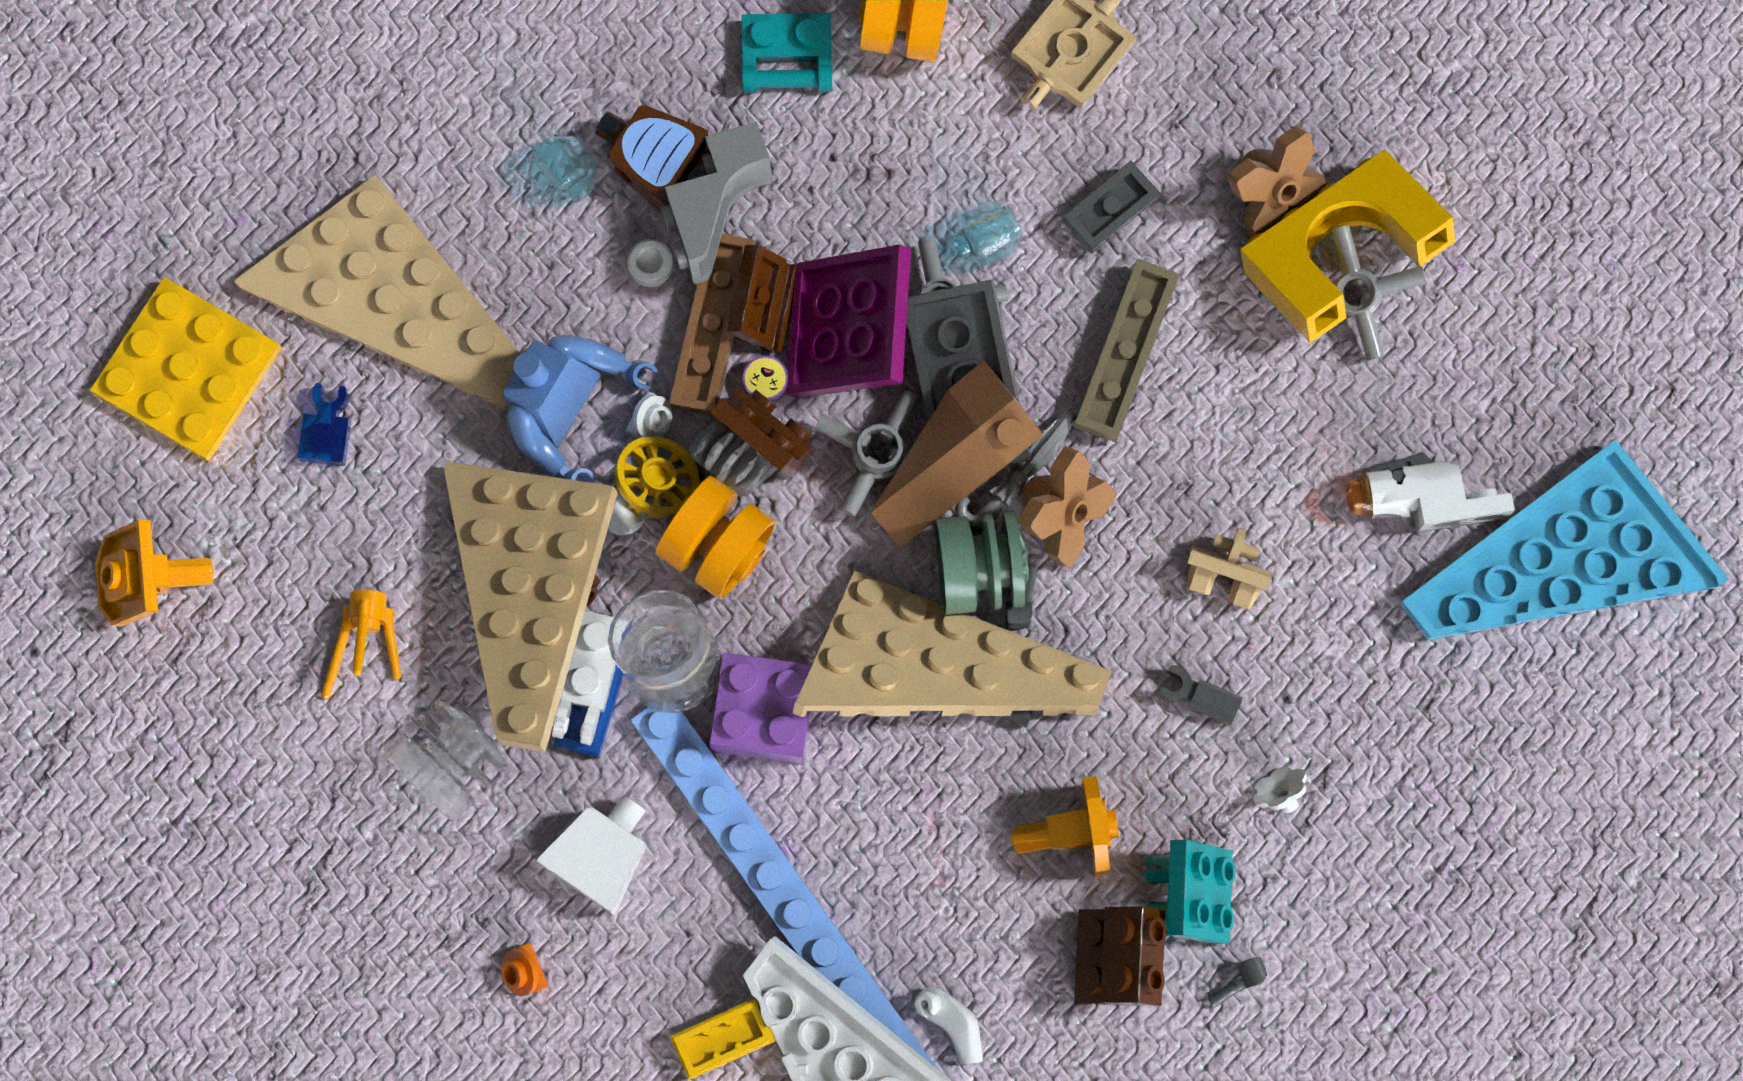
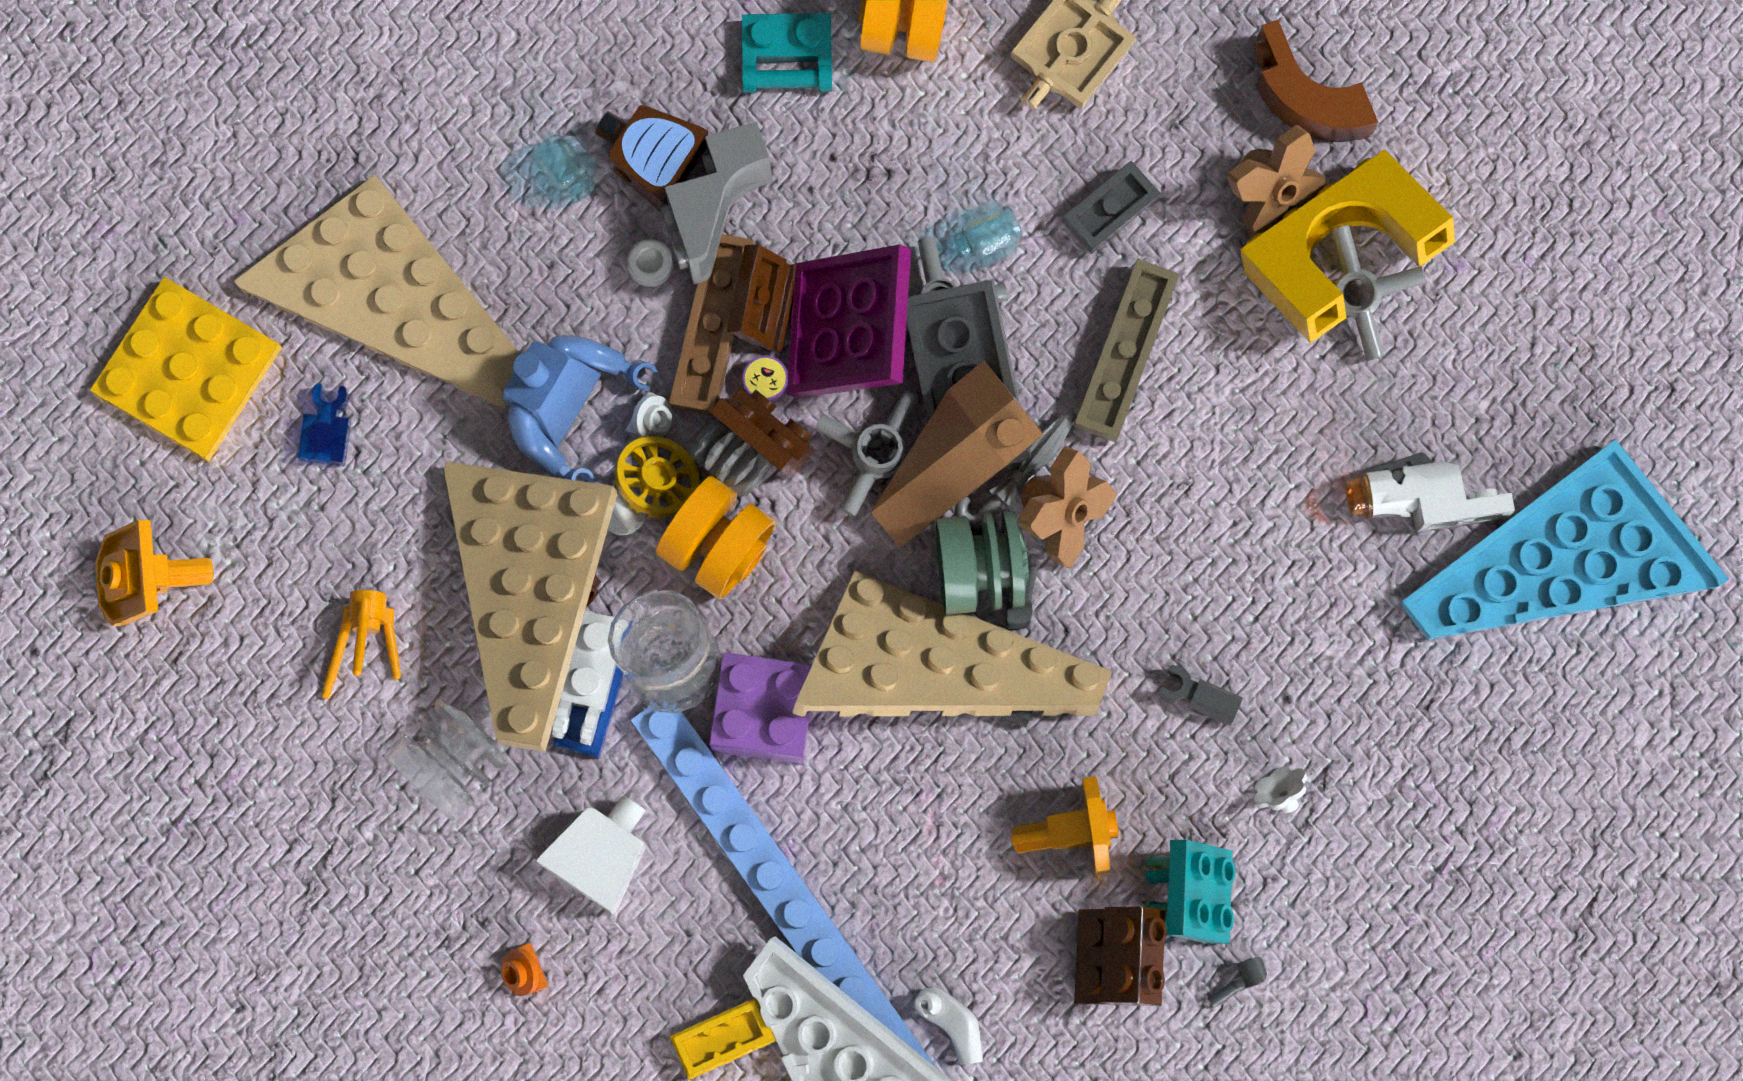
tan hips [1187,527,1271,610] -> none
none -> dark orange arch [1253,20,1379,142]

